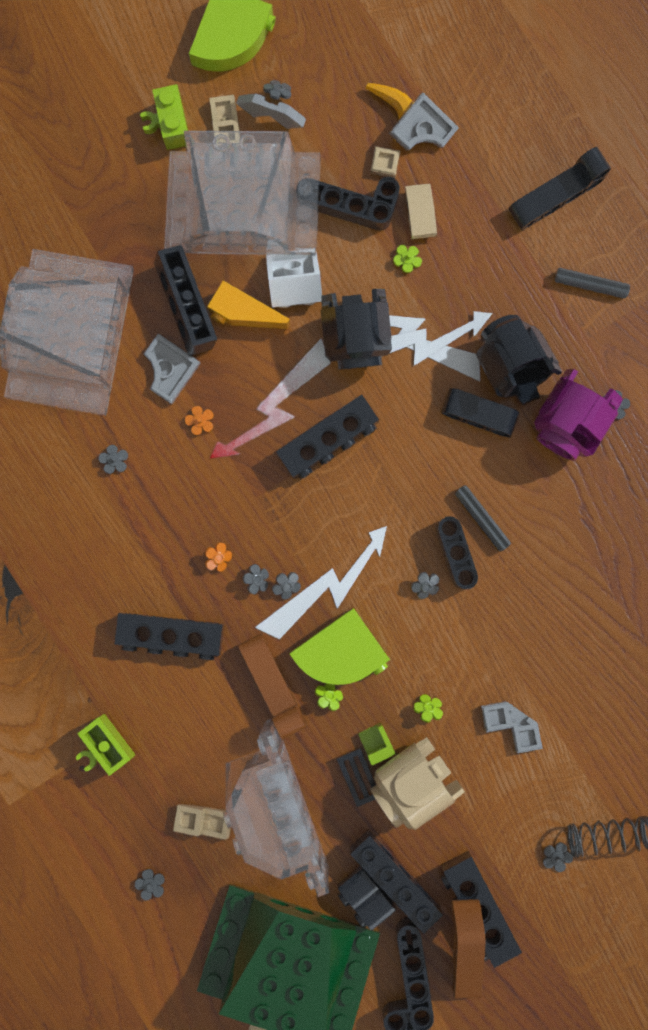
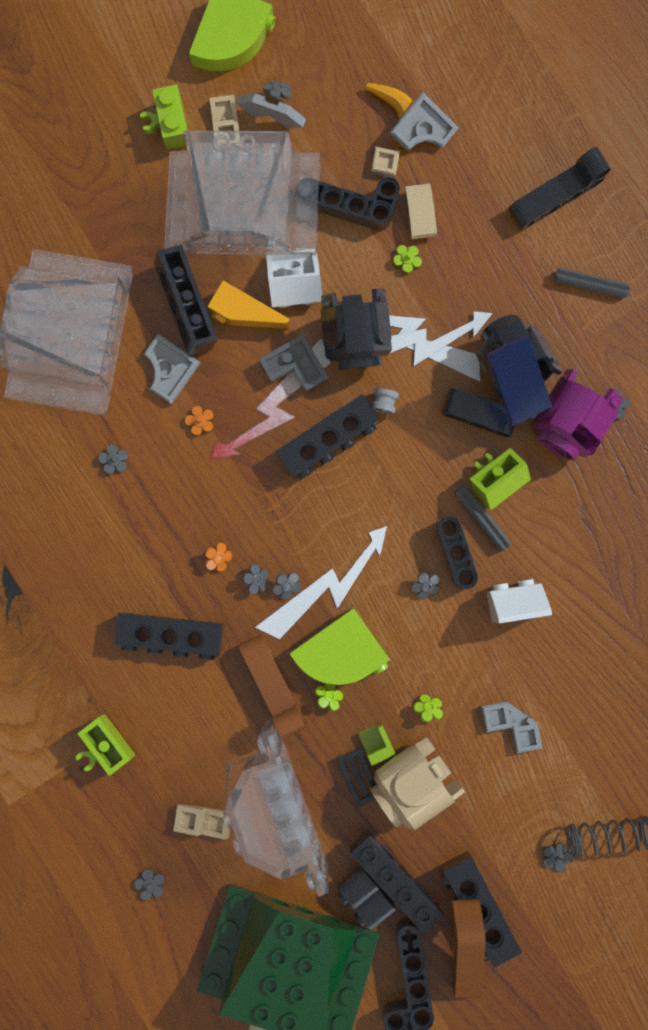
none -> dark grey plate [259,334,329,392]
none -> light grey wheel [370,388,399,415]
none -> lime brick [470,448,531,510]
none -> white slope [486,579,552,623]
none -> clear blue piece [487,335,552,425]

